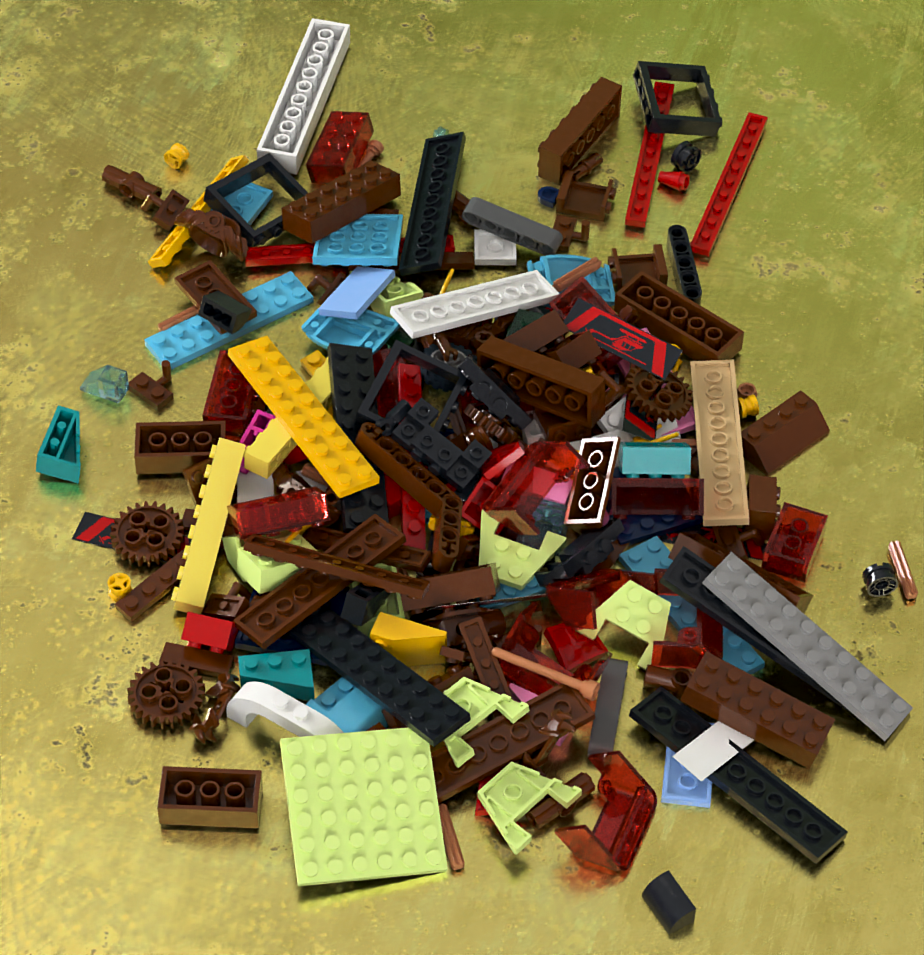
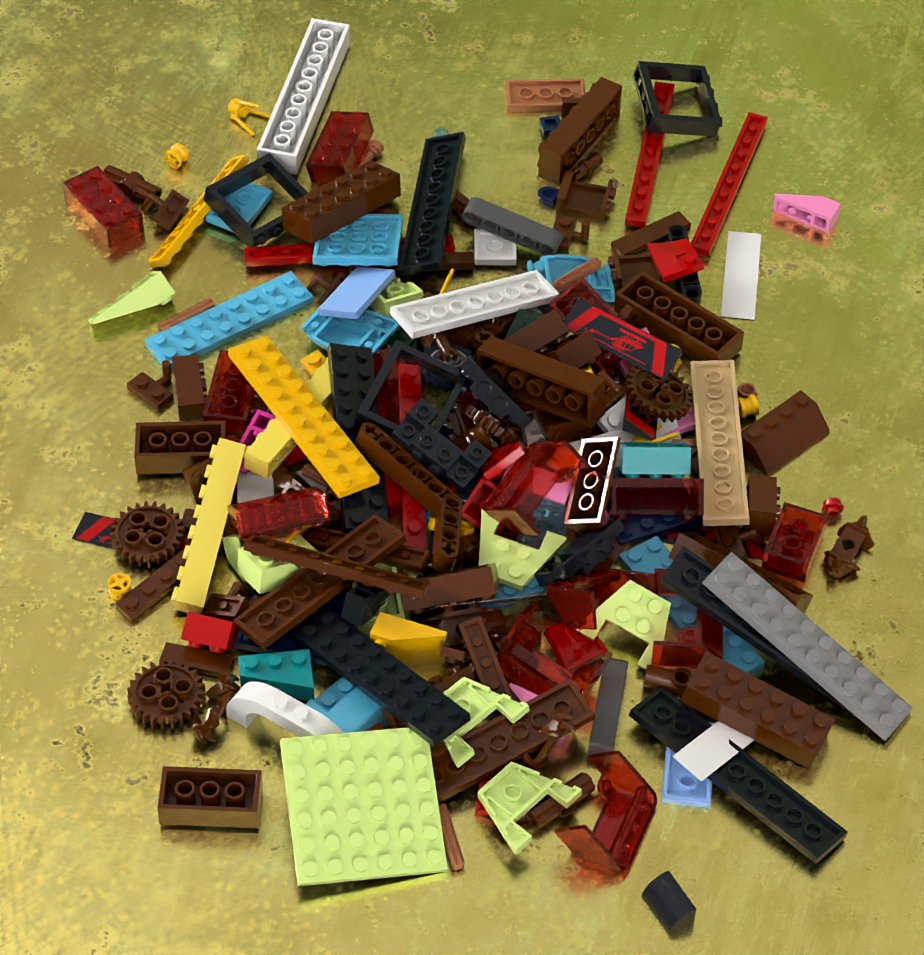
teal wedge [36,405,81,484] -> none
clear light blue slope [80,365,129,404] -> none
reddish brown piece [174,208,248,262] -> none
reddish brown plate [174,260,257,335] -> none
black brick [198,290,252,334] -> none
black bar [375,399,412,436] -> none
nougat piece [492,647,600,701] -> none
red cone [658,171,690,192] -> none
black wheel [671,141,702,173] -> none
black wheel [862,562,898,597] -> none
nougat axle [888,540,918,599] -> none
none -> clear red brick [63,166,144,248]
none -> yellowish green wedge [88,271,175,324]
none -> reddish brown brick [172,354,209,420]
none -> yellow plant [228,98,271,137]
none -> nougat tile [505,79,586,112]
none -> dark blue plate [539,115,561,137]
none -> reddish brown tile [561,98,581,118]
none -> reddish brown tile [611,211,691,256]
none -> red plate [647,238,704,283]
none -> white sticker [721,231,761,320]
none -> bright pink slope [772,194,841,233]
none -> red plate [822,498,844,518]
none -> reddish brown piece [824,515,875,579]

